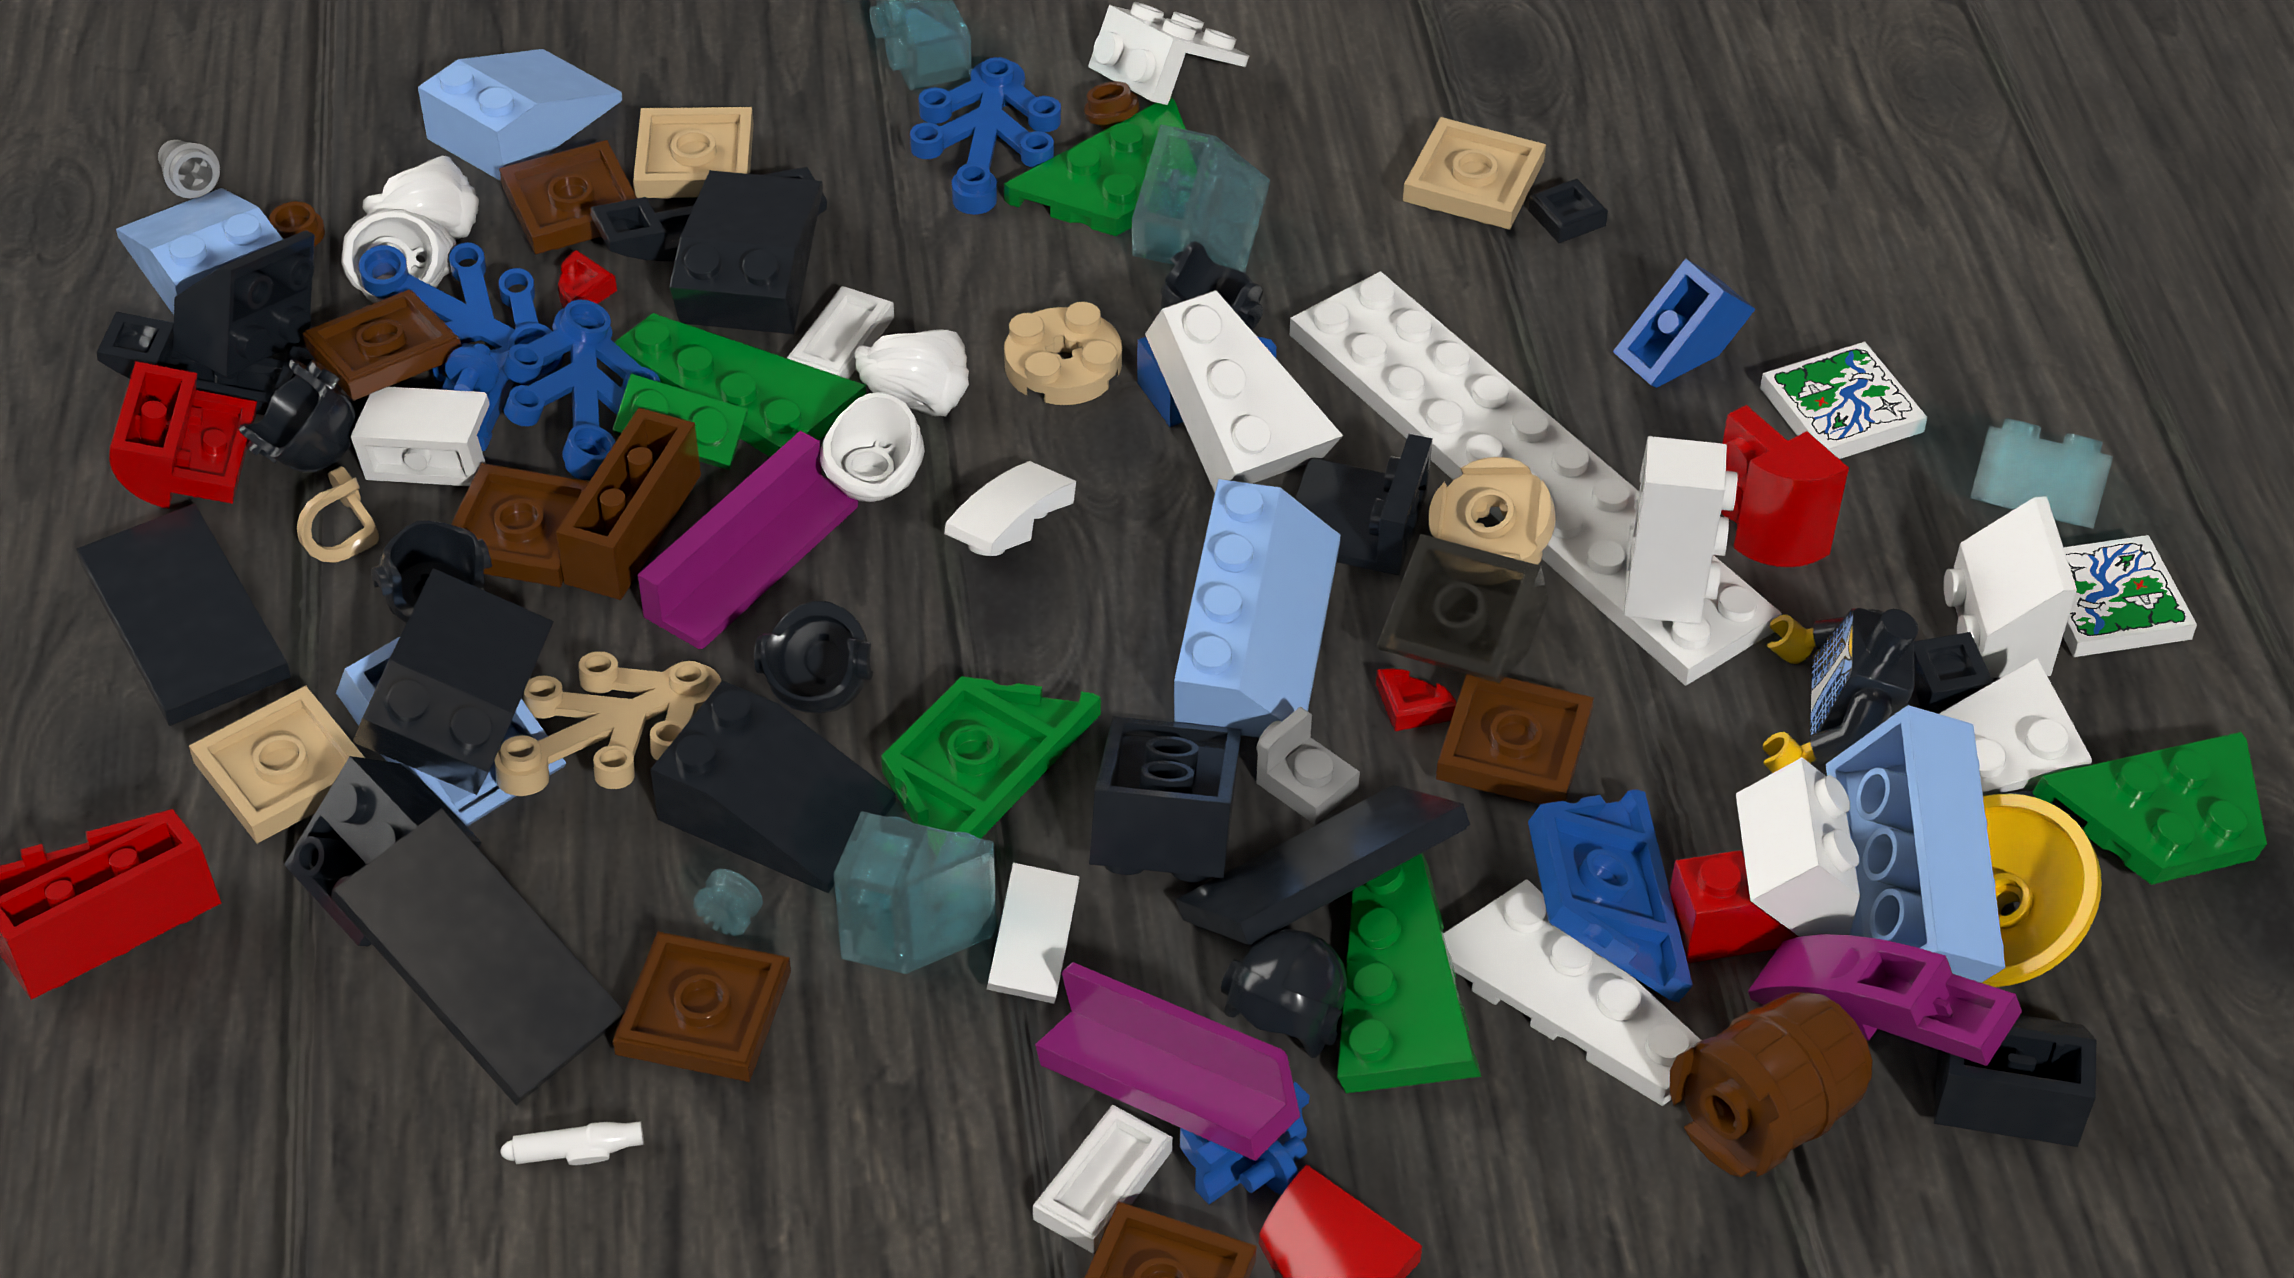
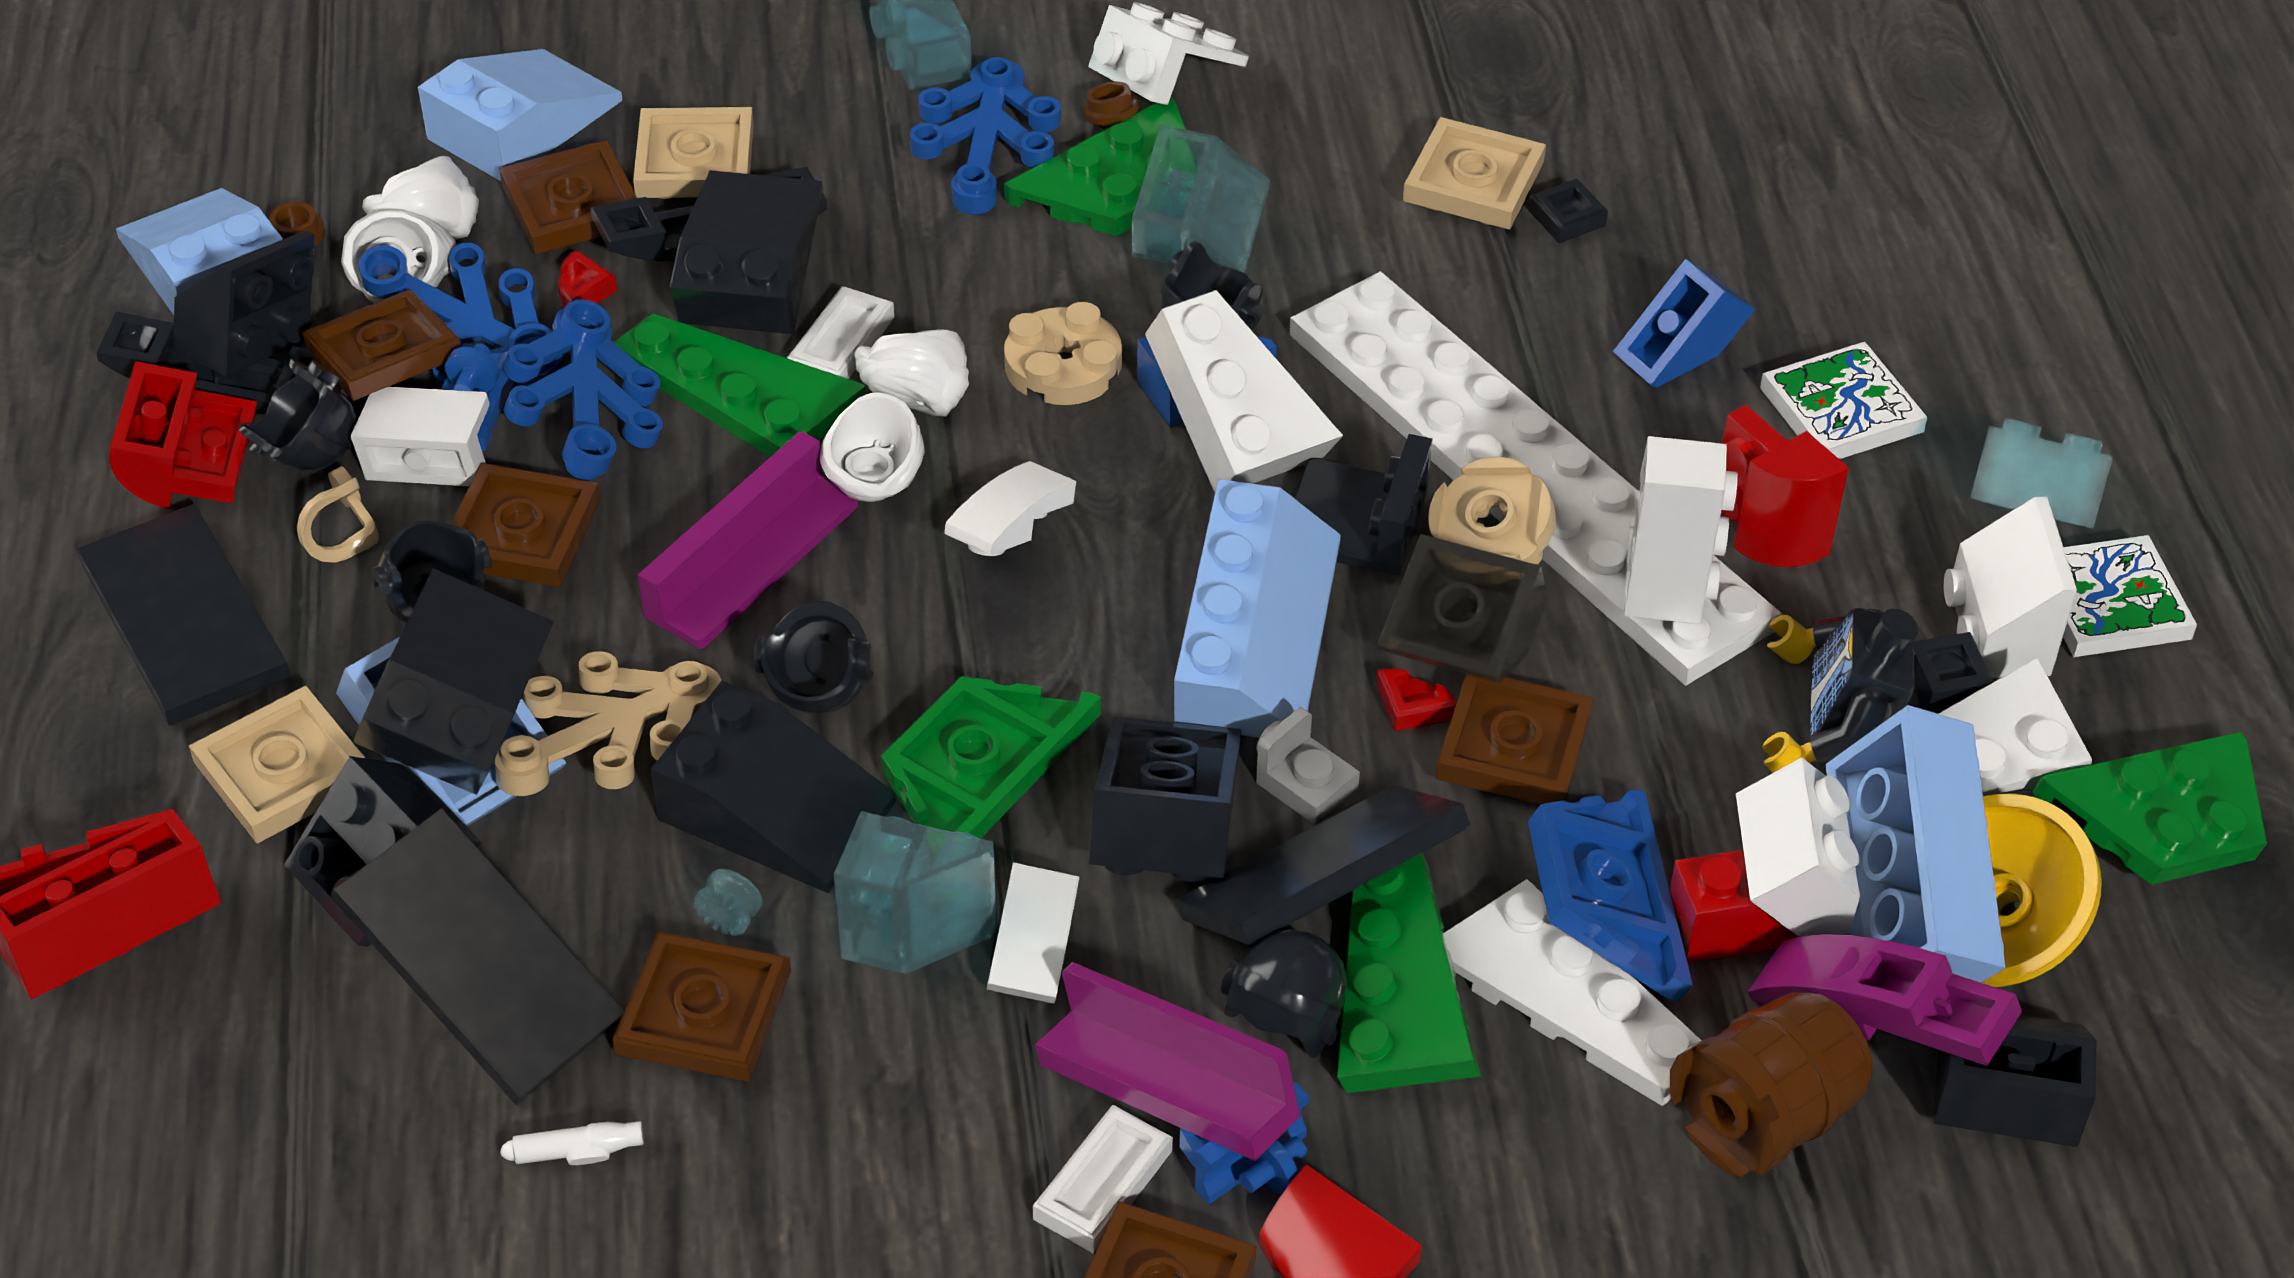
light grey cone [158,140,220,199] -> none
reddish brown brick [556,408,701,600] -> none
green plate [612,374,748,471] -> none

